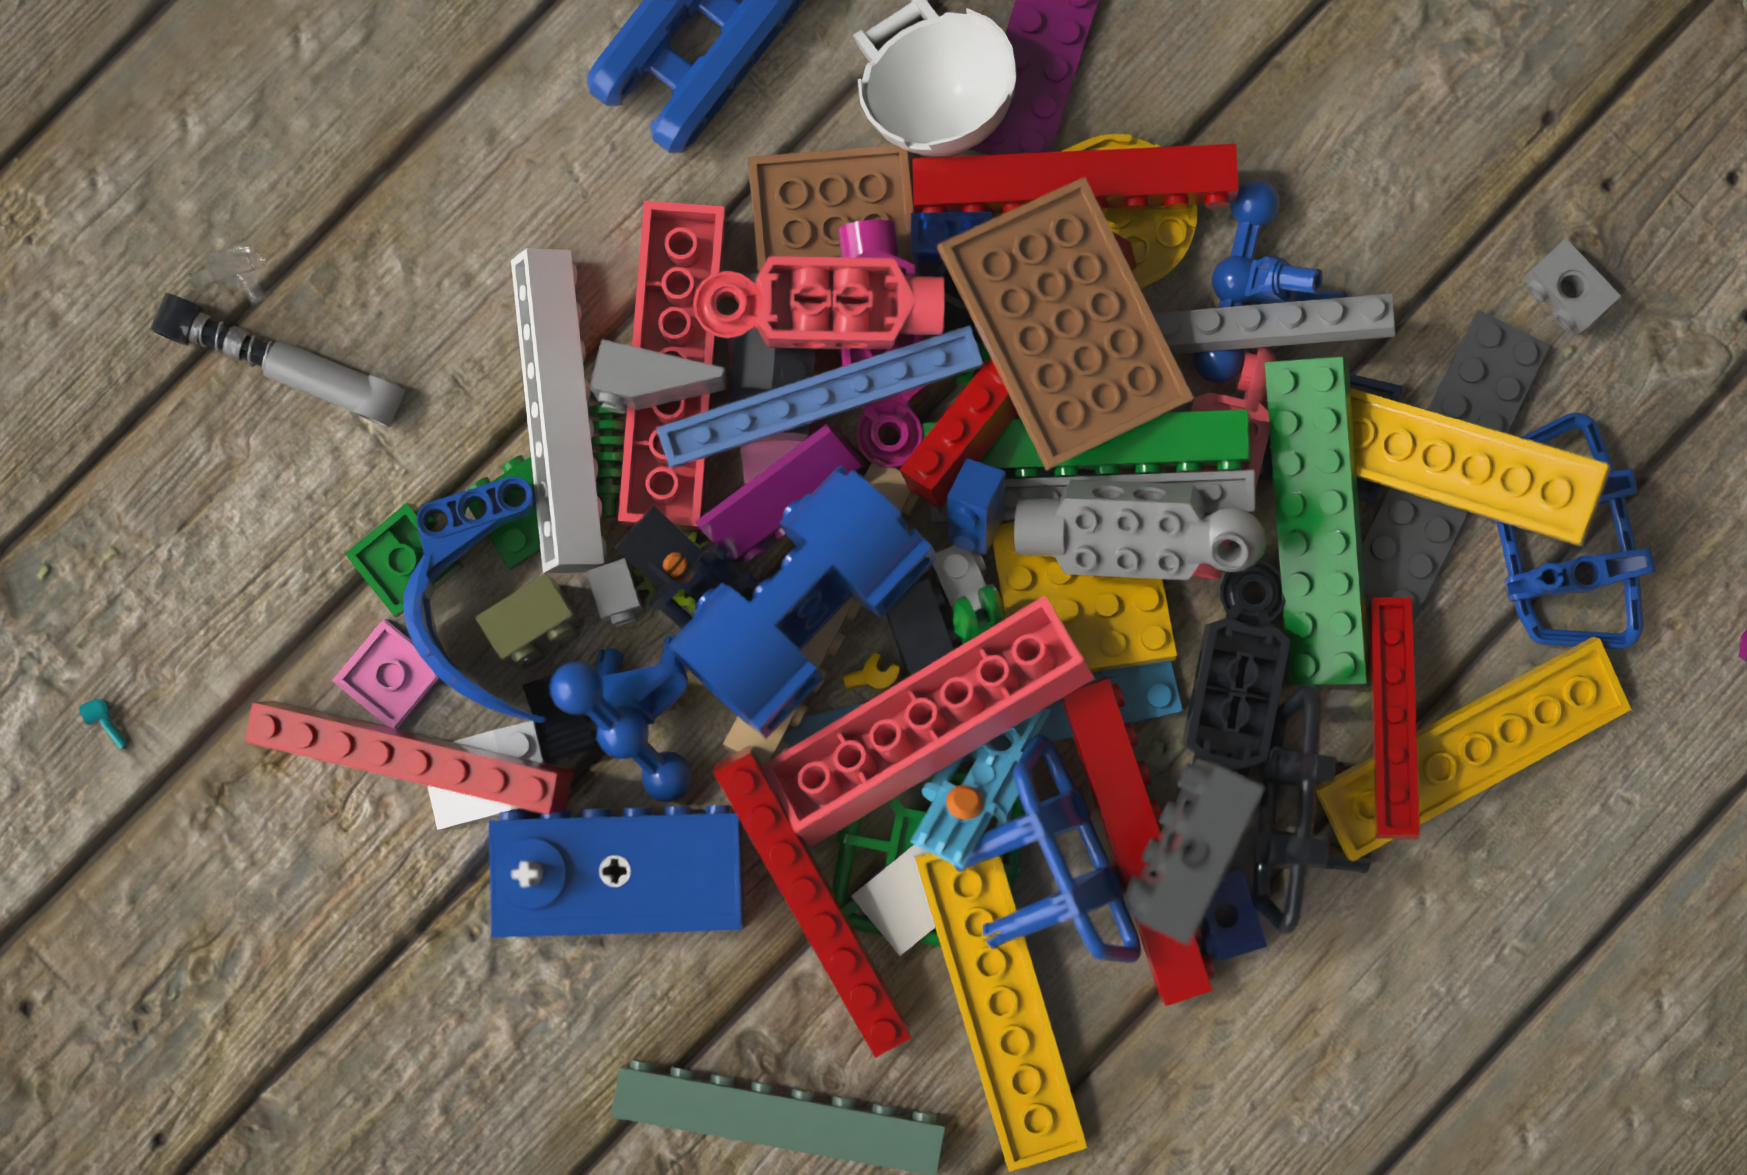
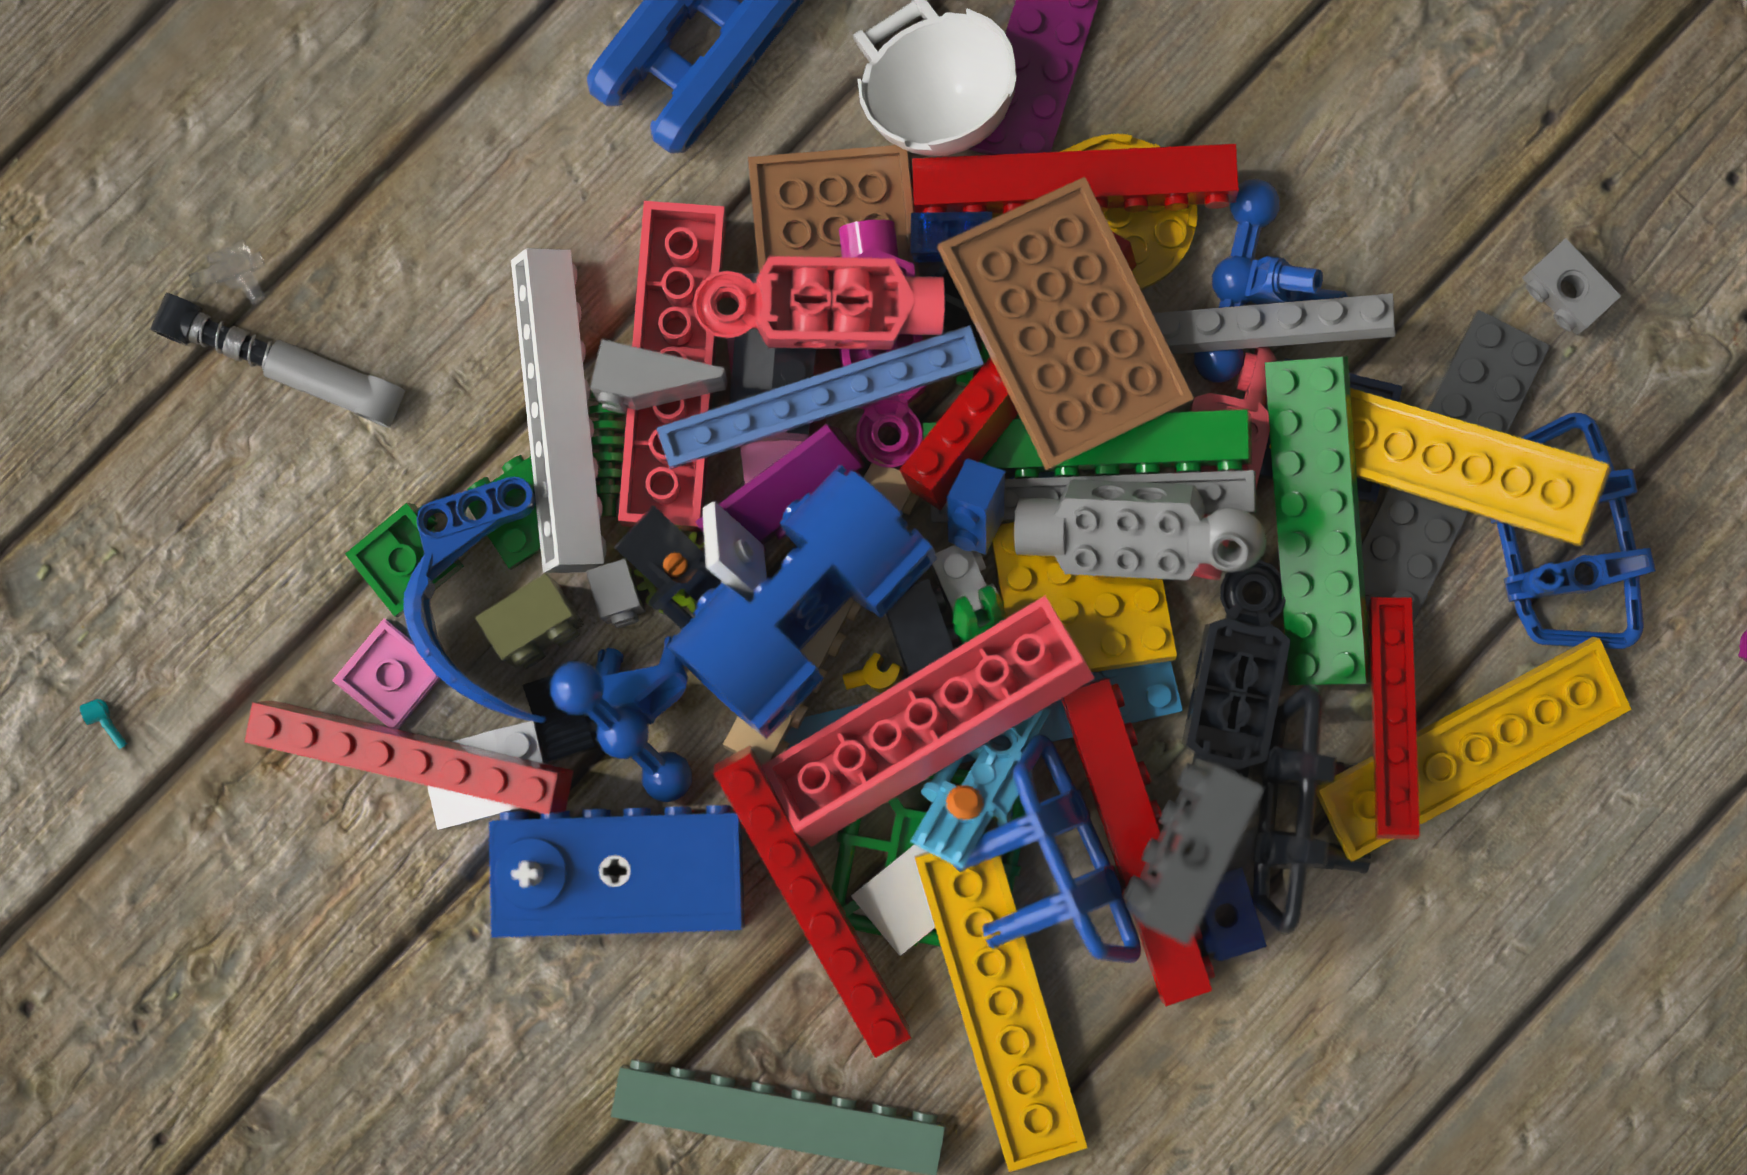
none -> white plate [703,501,767,603]

